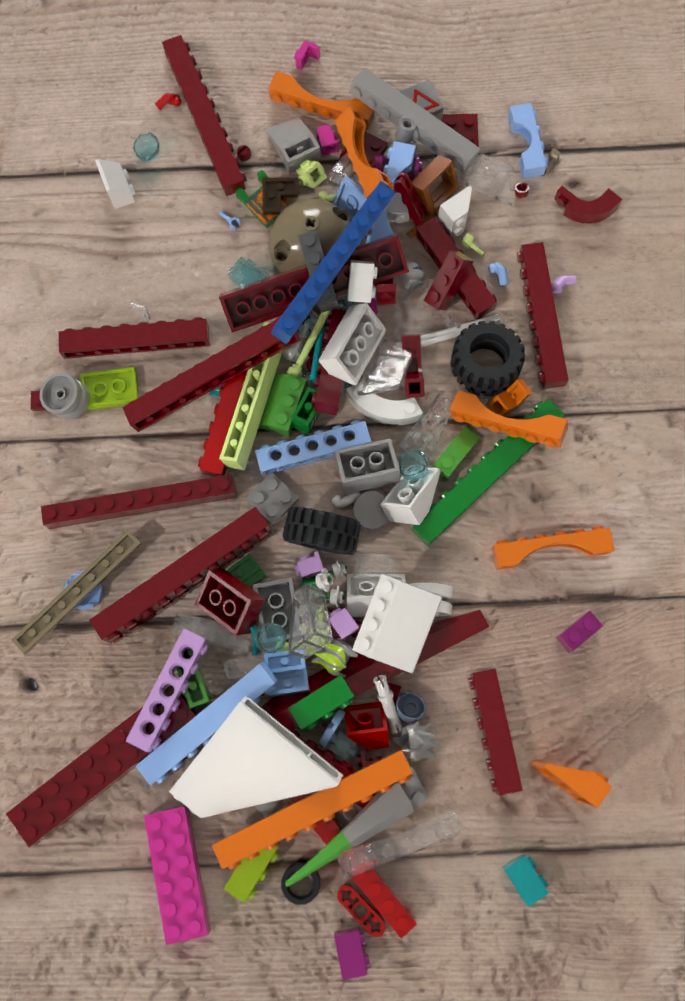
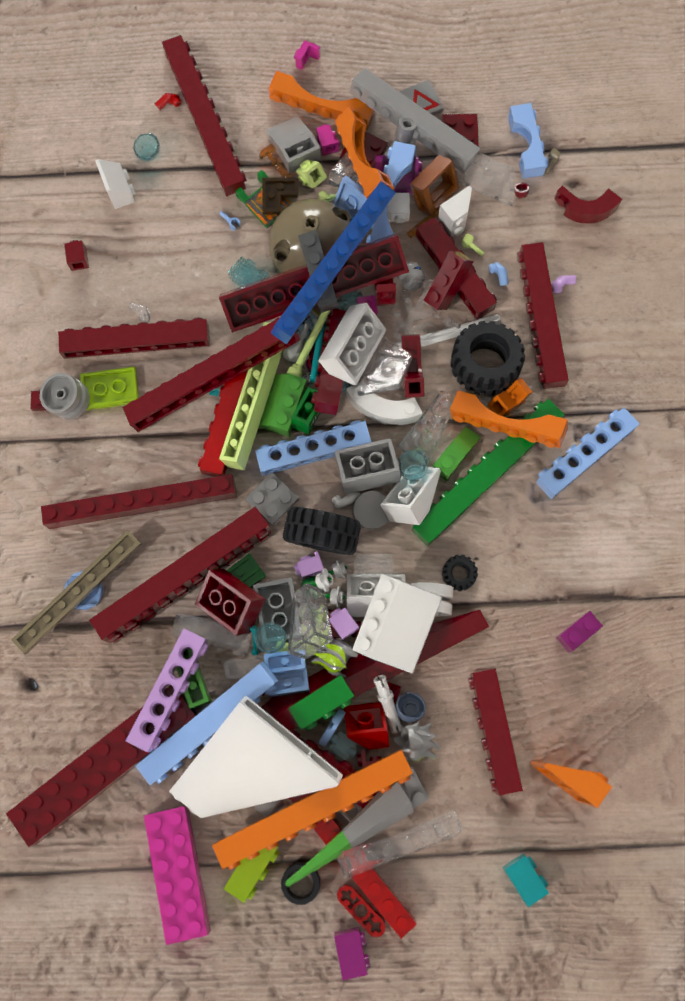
dark red hinge [237,145,251,161] -> none
white brick [347,260,377,303] -> none
dark red plate [394,172,426,226] -> none
orange arch [492,526,615,570] -> none
none -> dark red brick [64,240,89,271]
none -> clear orange piece [259,144,292,178]
none -> black tyre [442,555,478,591]
none -> light blue brick [536,407,639,499]

